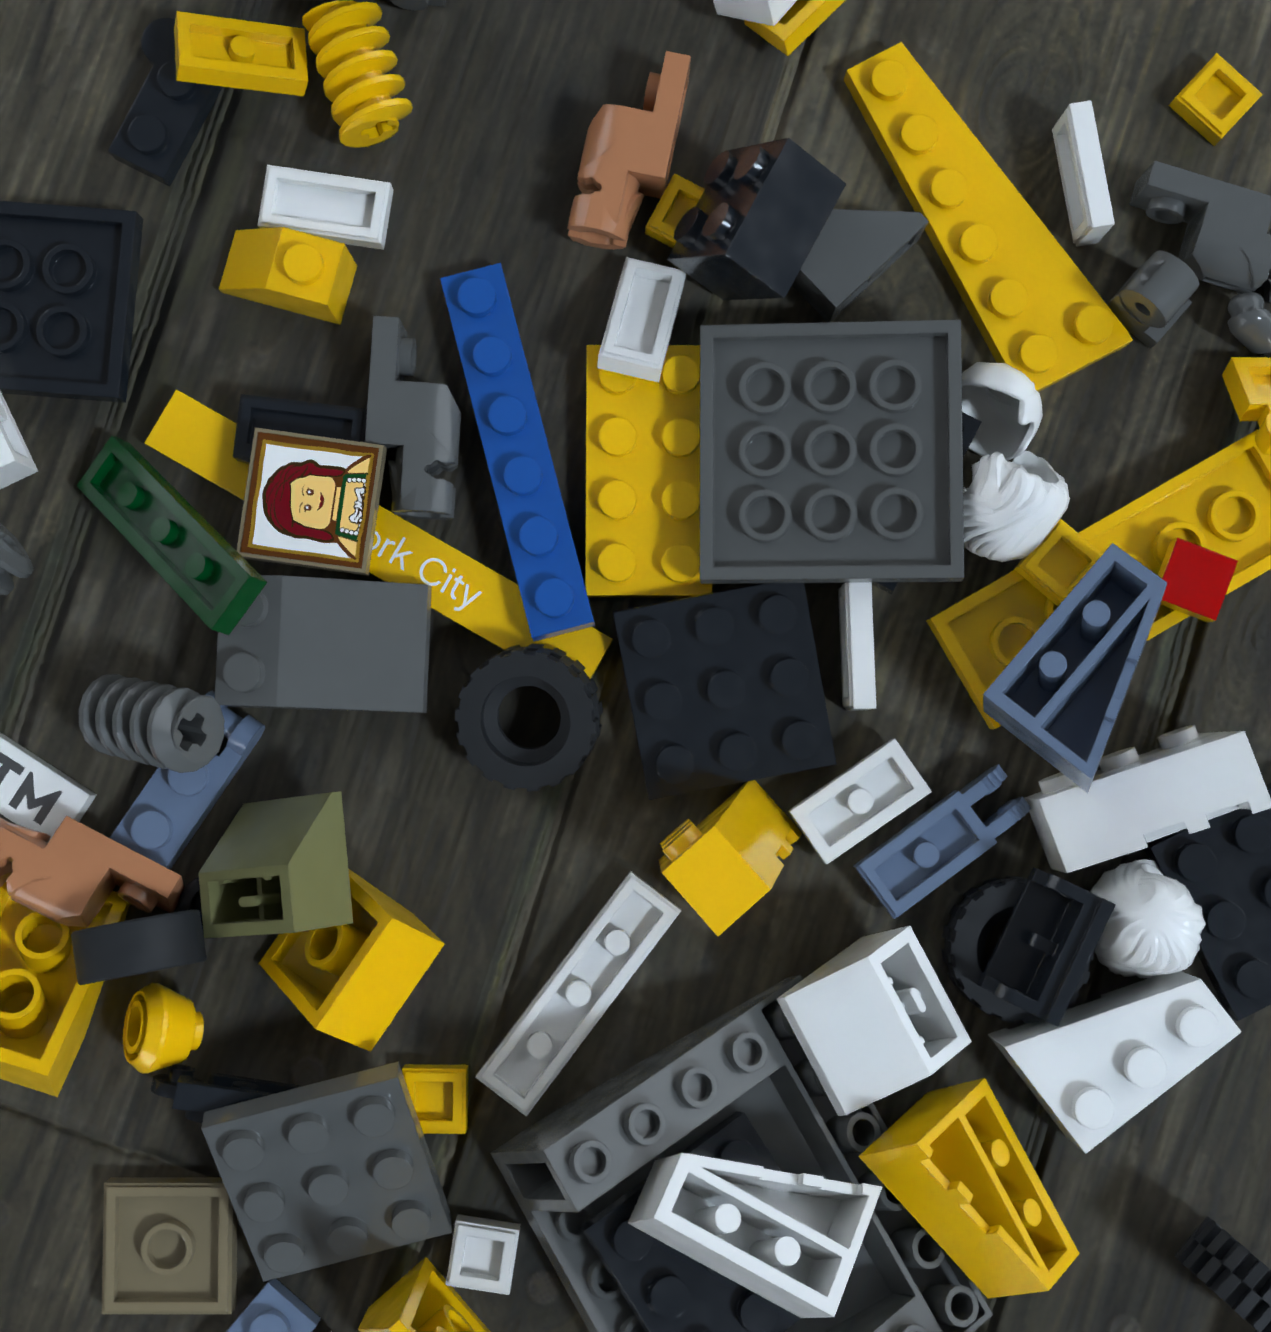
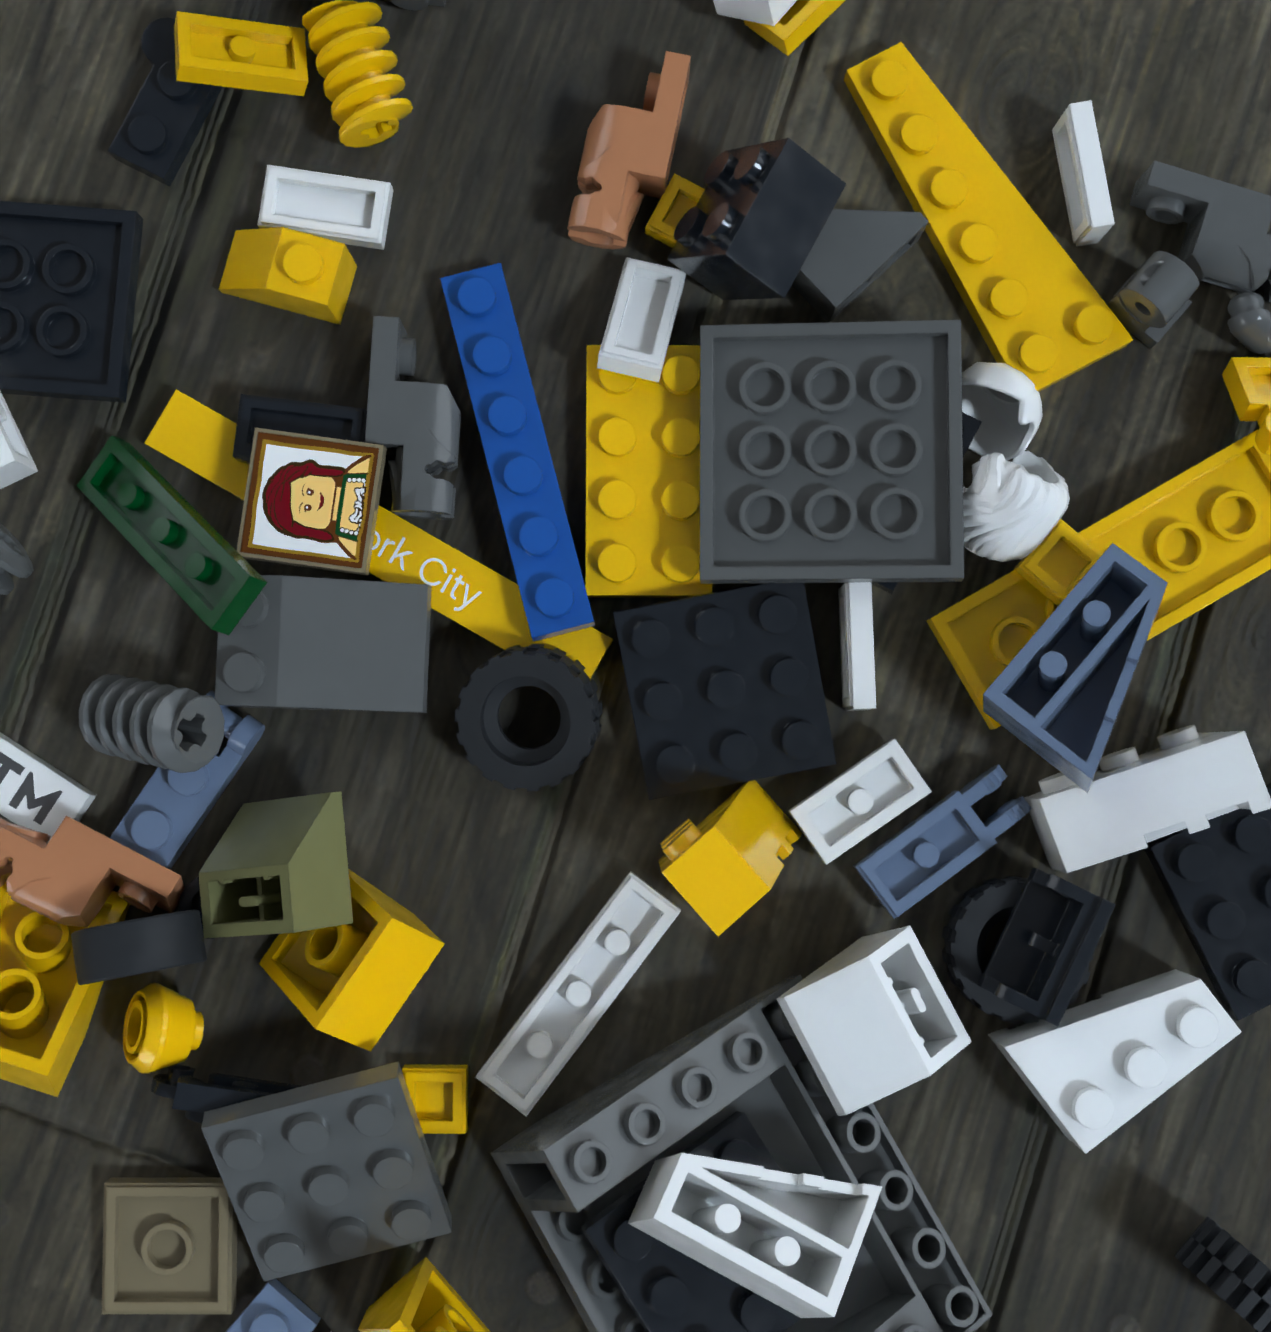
white tile [446,1214,521,1295] -> none
yellow wedge [858,1078,1080,1299] -> none
white hair [1090,859,1206,979] -> none
red tile [1158,537,1238,623] -> none
yellow tile [1168,53,1263,146] -> none

